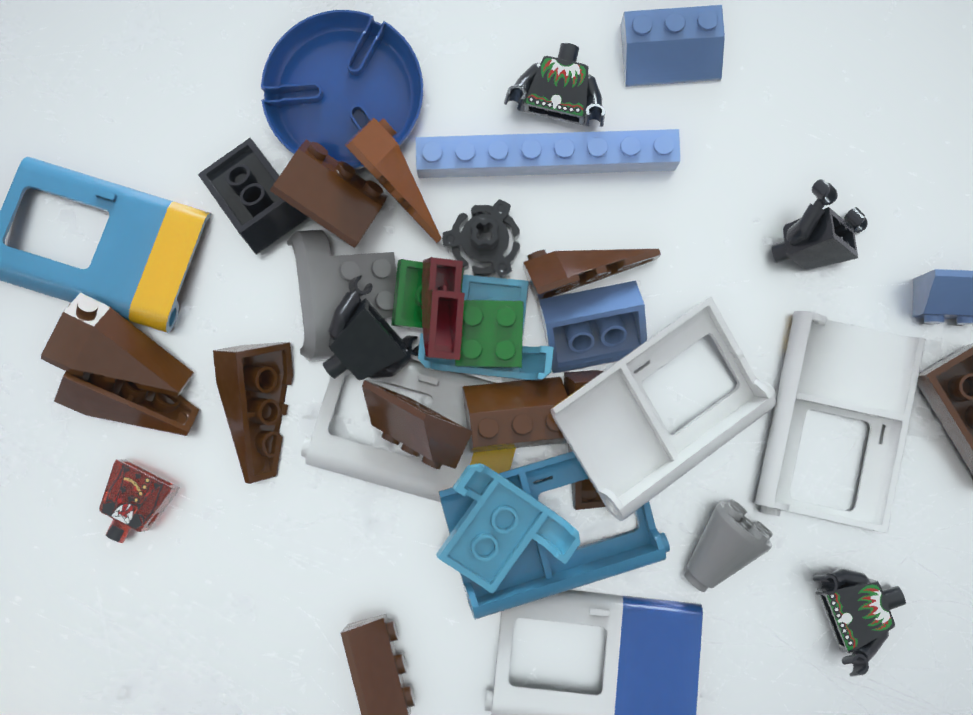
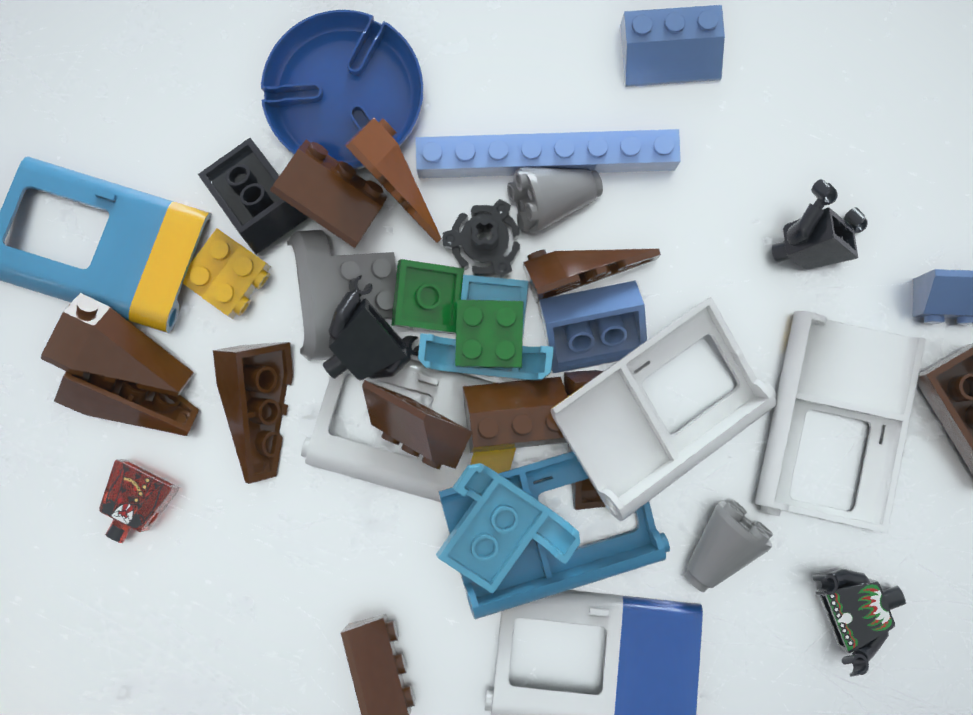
dark red slope [422,257,465,360] -> none
black torso [504,43,606,127] -> none
none -> yellow plate [183,228,271,319]
none -> light grey cone [507,167,603,233]

